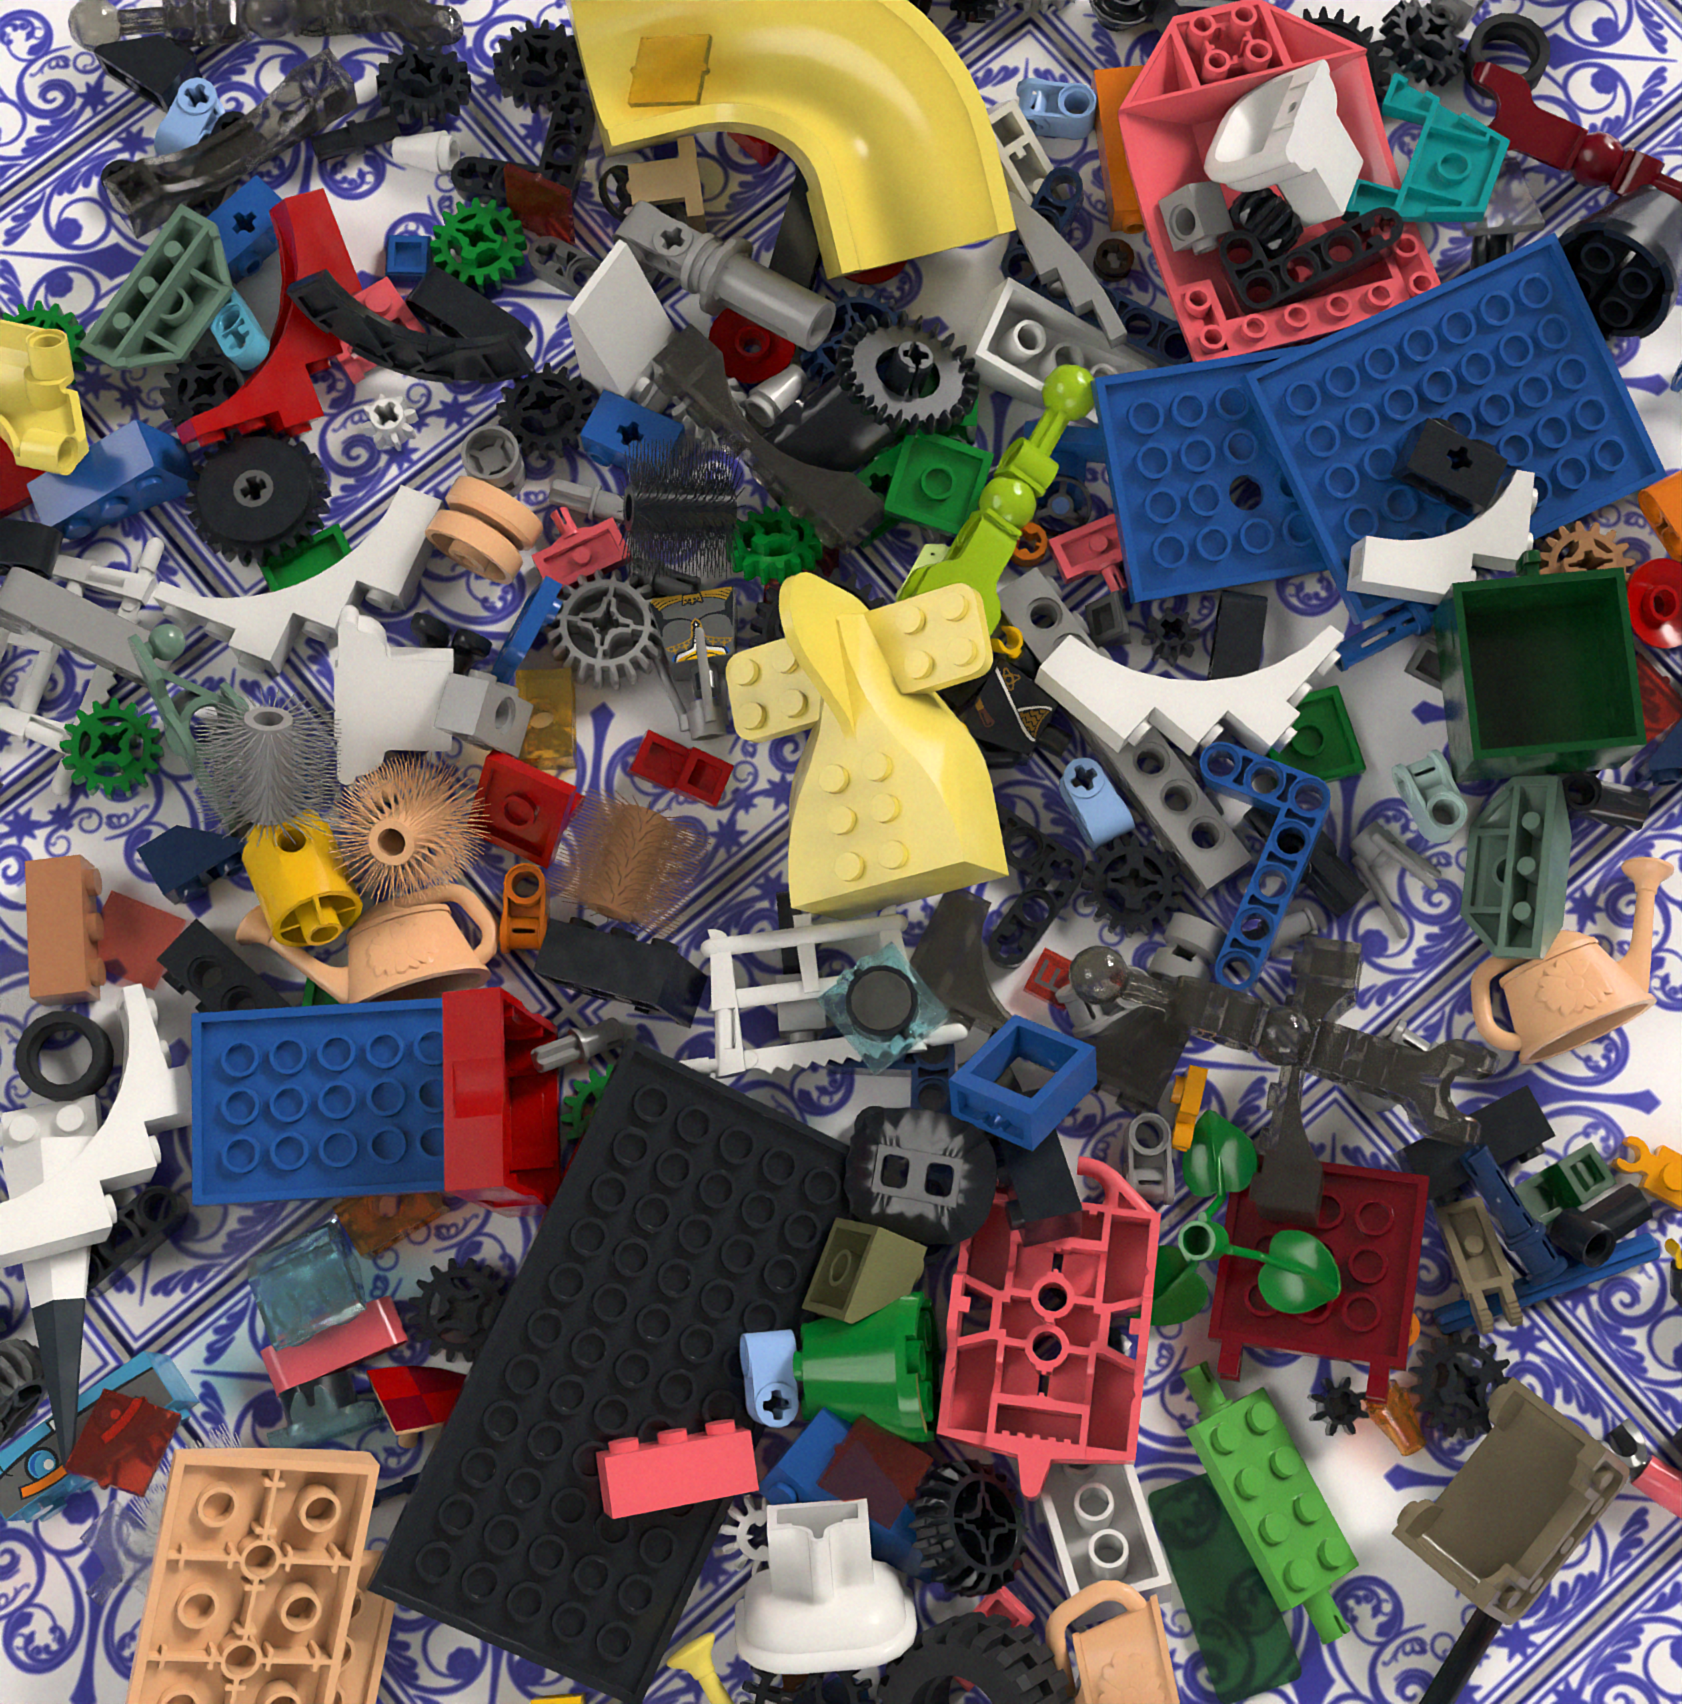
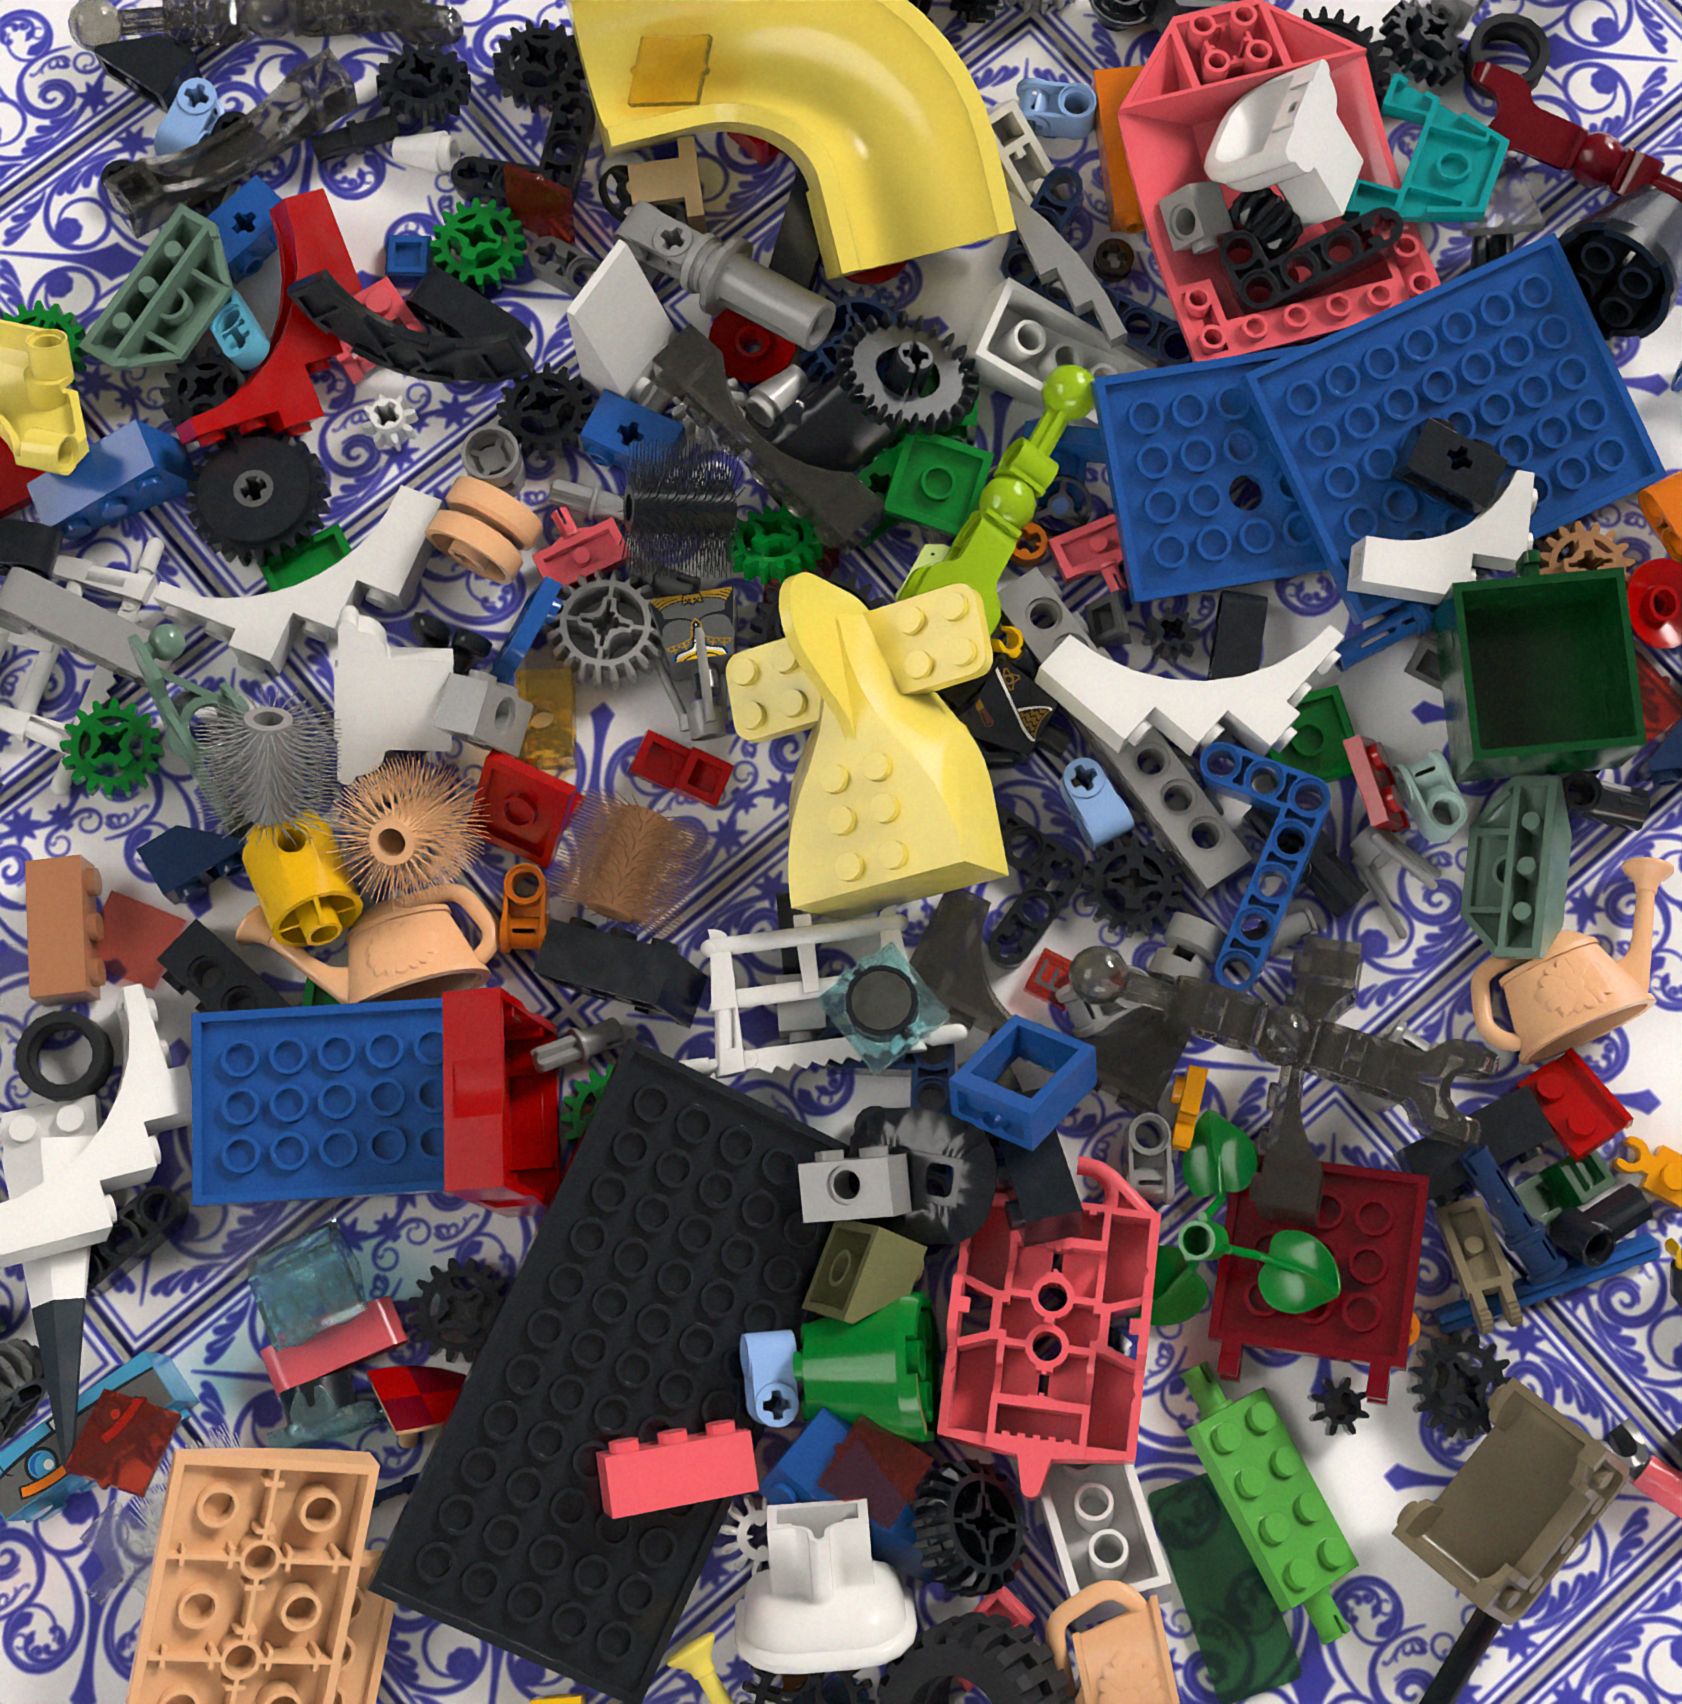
clear orange brick [332,1192,451,1260] -> none
clear orange cone [1362,1379,1427,1456] -> none
none -> light grey brick [798,1146,912,1223]
none -> red plate [1343,734,1411,834]
none -> red plate [1515,1047,1634,1163]

